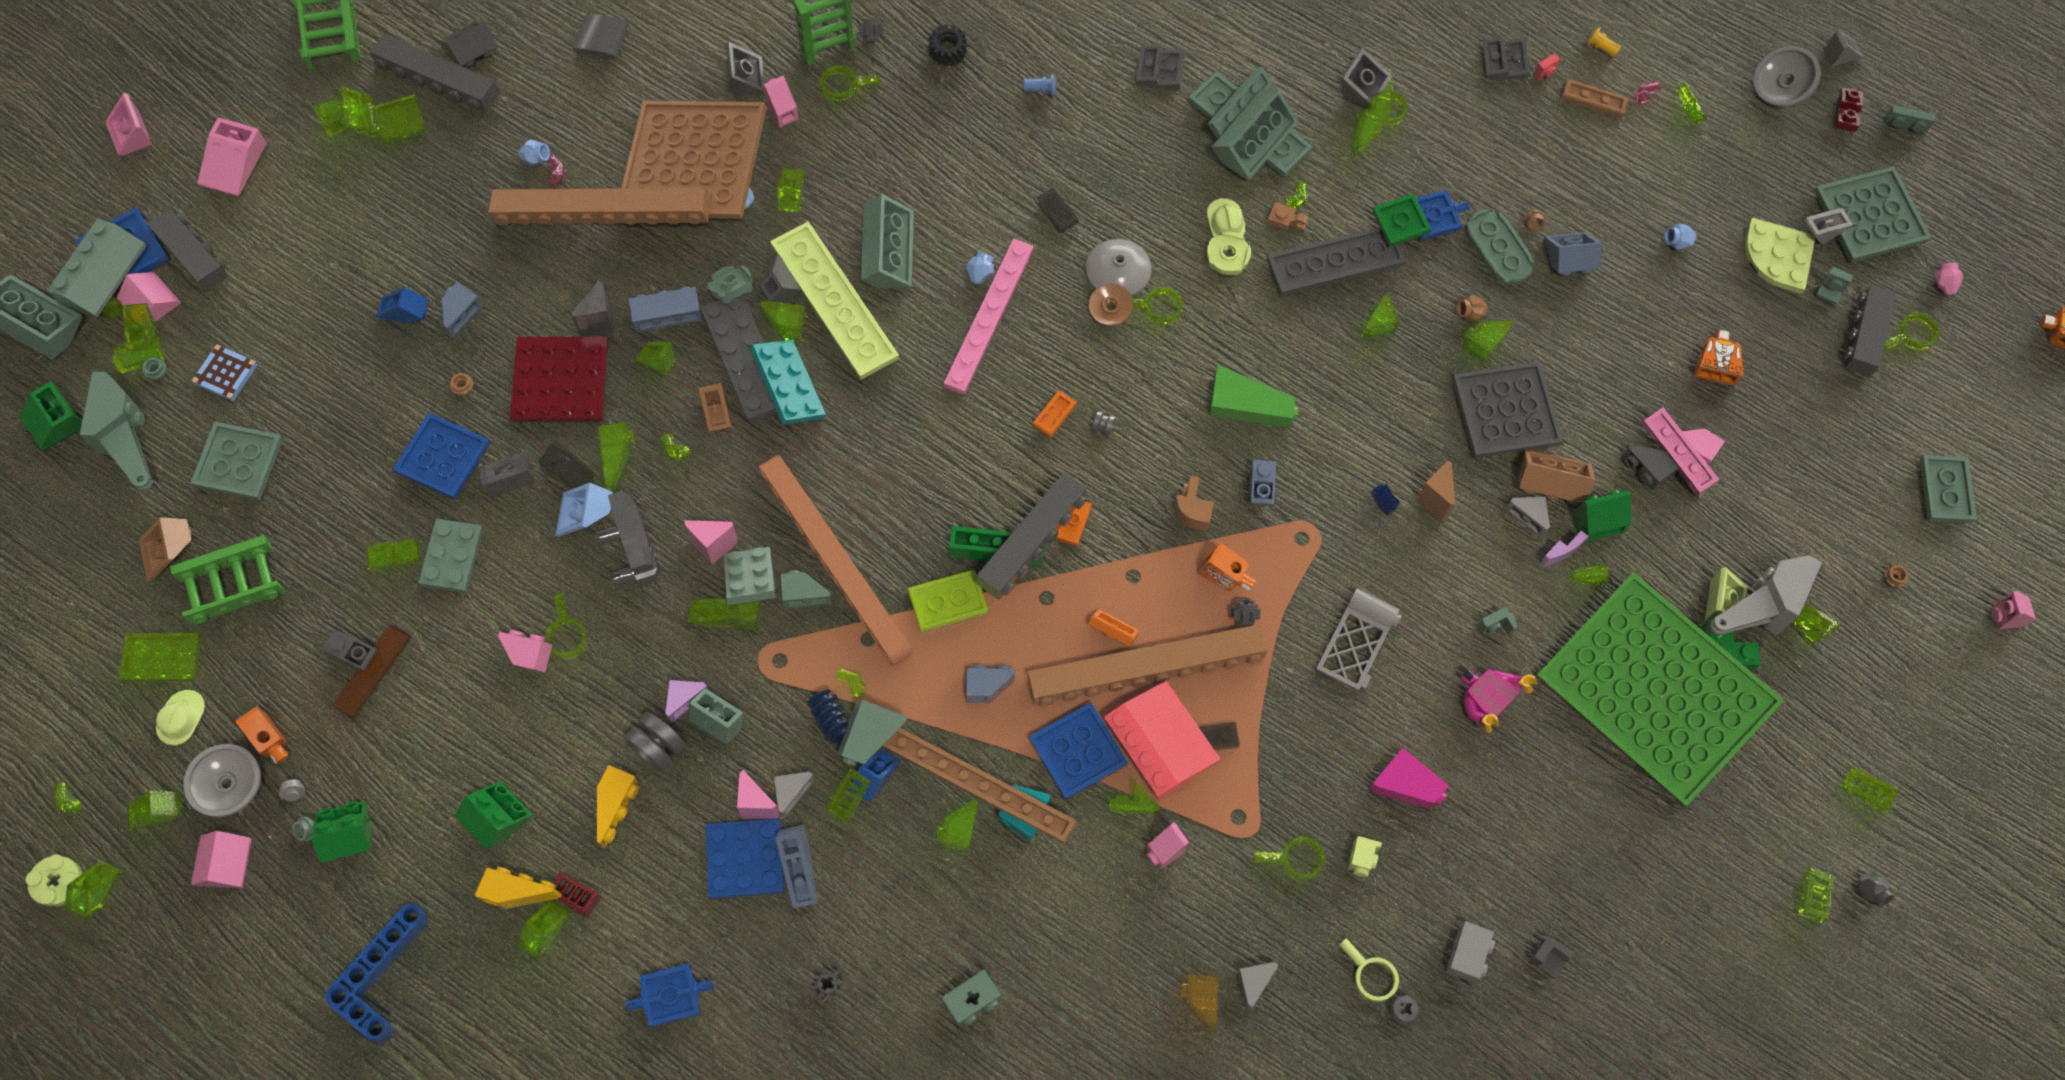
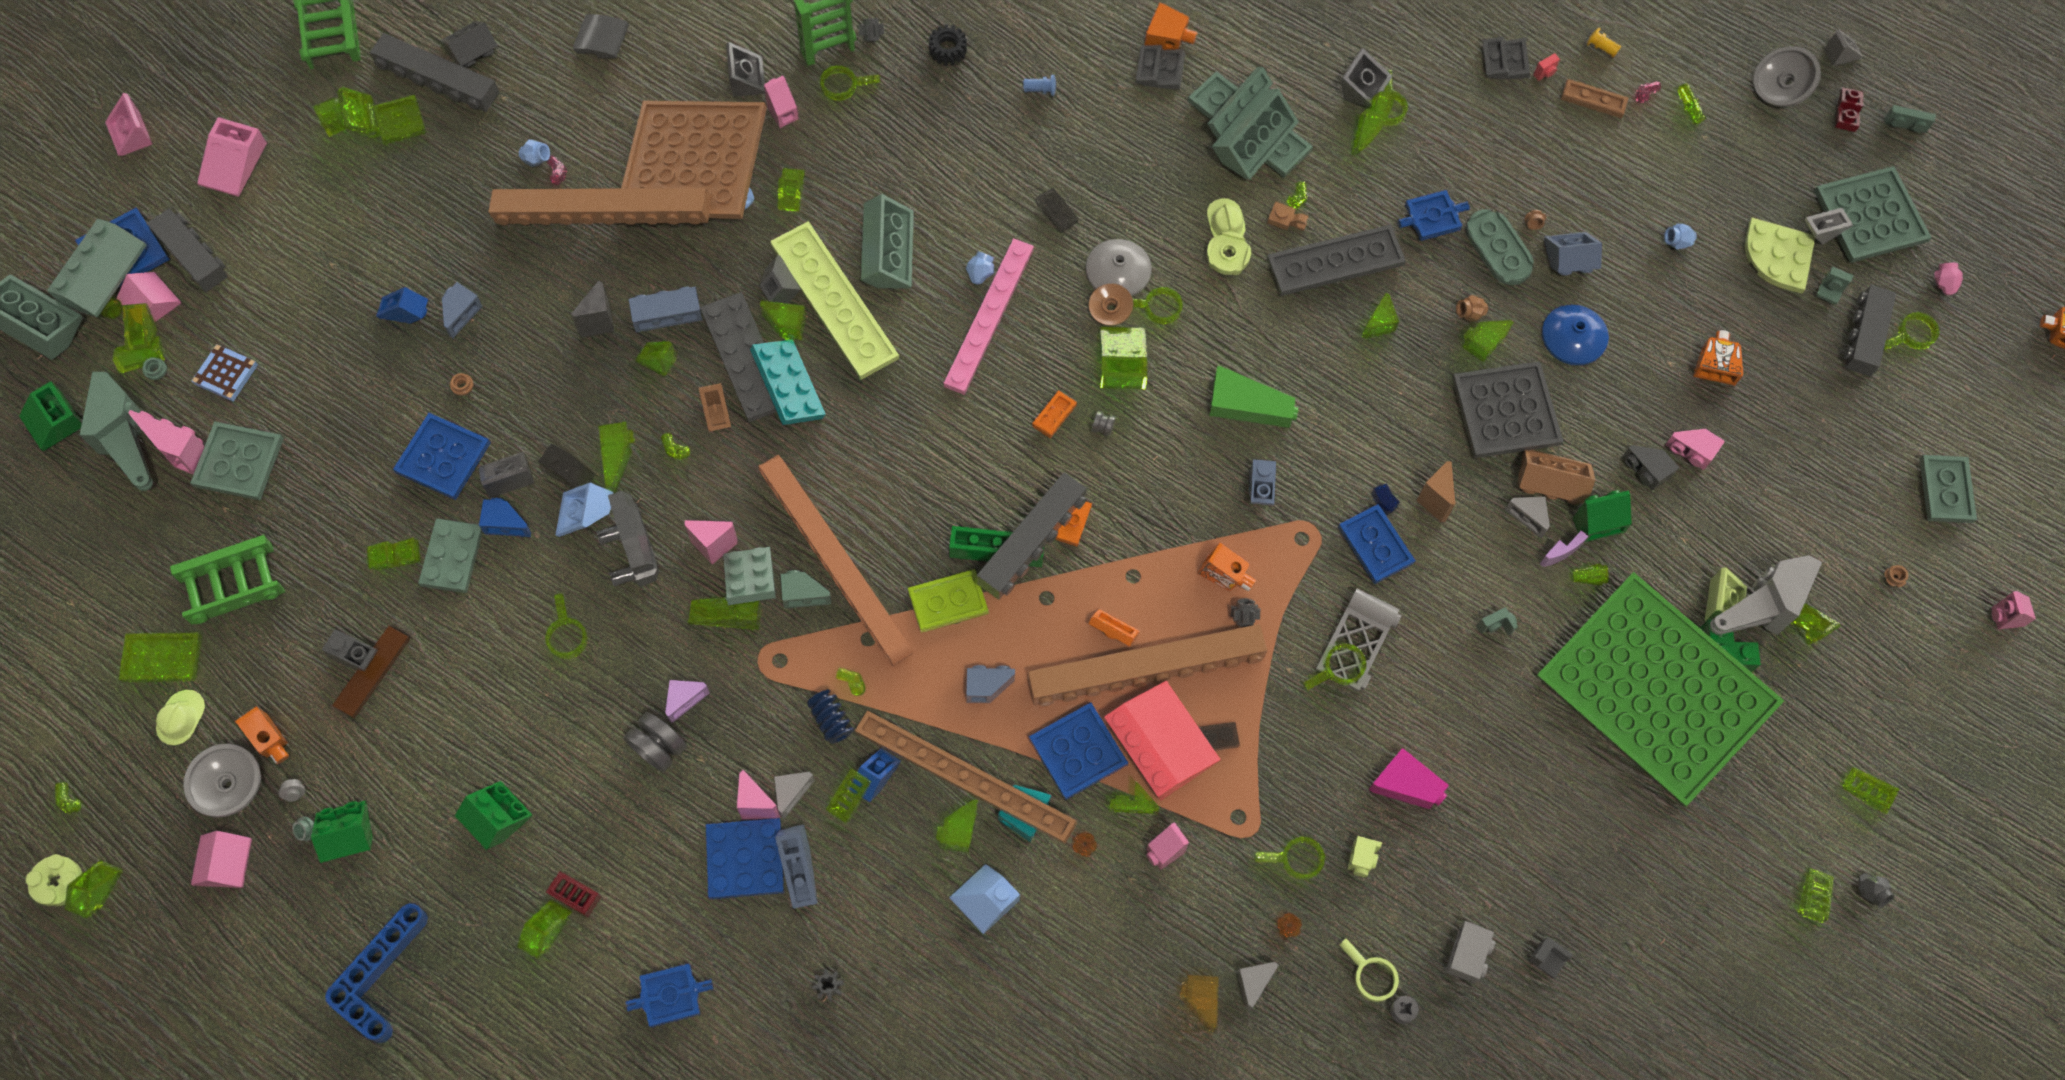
clear neon green slope [127,790,182,829] -> none
medium nougat slope [139,517,192,582] -> none
yellow slope [475,867,562,909] -> none
bright pink slope [498,630,553,672] -> none
dark red plate [510,336,609,422] -> none
yellow slope [597,765,639,849] -> none
sand green brick [688,688,743,745] -> none
sand green plate [708,266,753,303] -> none
sand green slope [837,699,907,766] -> none
sand green brick [942,970,1001,1027] -> none
medium nougat brick [1175,476,1214,532] -> none
green plate [1372,193,1431,247] -> none
dark pink torso [1460,668,1537,733] -> none
bright pink fence [1643,408,1720,498] -> none
none -> bright pink slope [128,410,205,475]
none -> blue slope [479,498,531,537]
none -> light blue slope [949,864,1020,934]
none -> clear orange plate [1073,832,1097,857]
none -> clear neon green slope [1100,327,1147,389]
none -> orange torso [1145,3,1198,50]
none -> clear orange plate [1277,913,1302,938]
none -> clear neon green piece [1303,643,1366,691]
none -> blue plate [1338,504,1415,584]
none -> blue dish [1542,305,1609,365]

